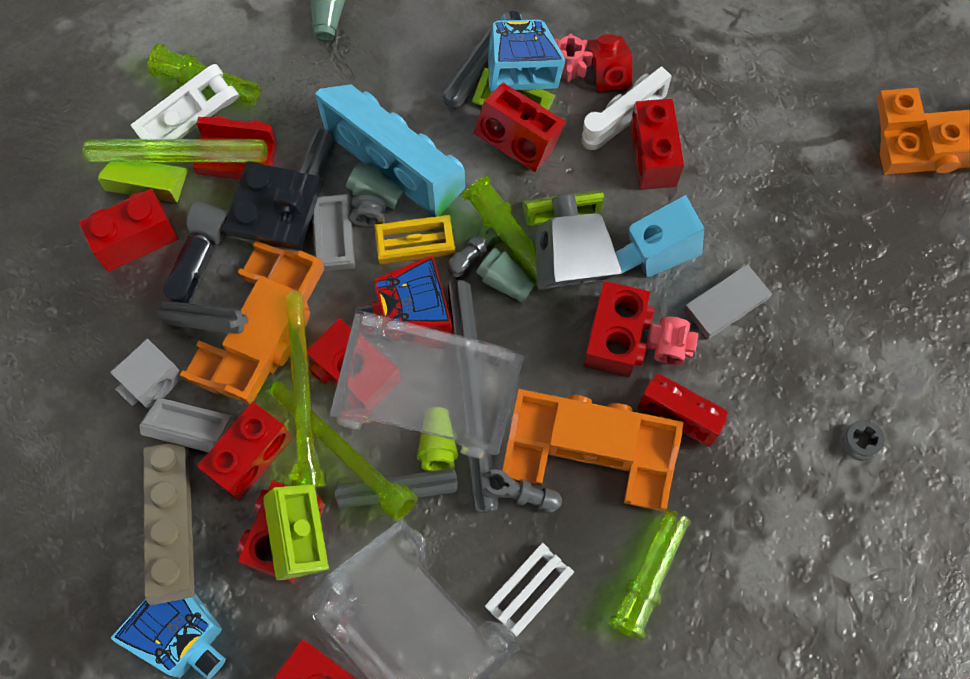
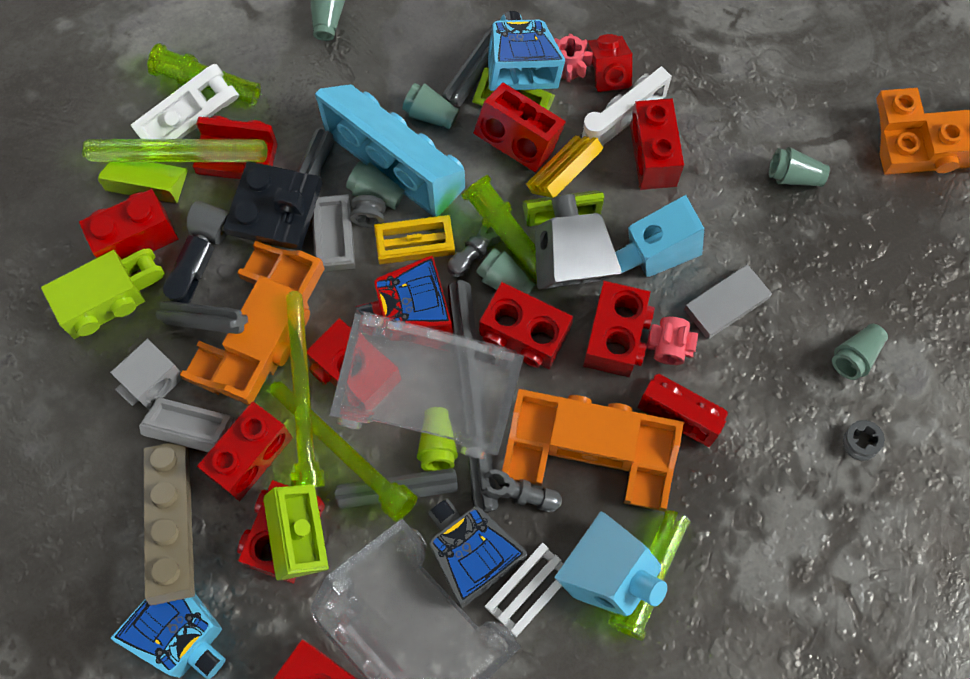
none -> lime brick [41,249,165,339]
none -> sand green cone [402,83,460,130]
none -> torso [428,499,527,609]
none -> red brick [479,282,573,370]
none -> yellow tile [526,135,603,198]
none -> medium azure torso [554,511,667,616]
none -> sand green cone [769,147,830,187]
none -> sand green cone [832,324,888,380]

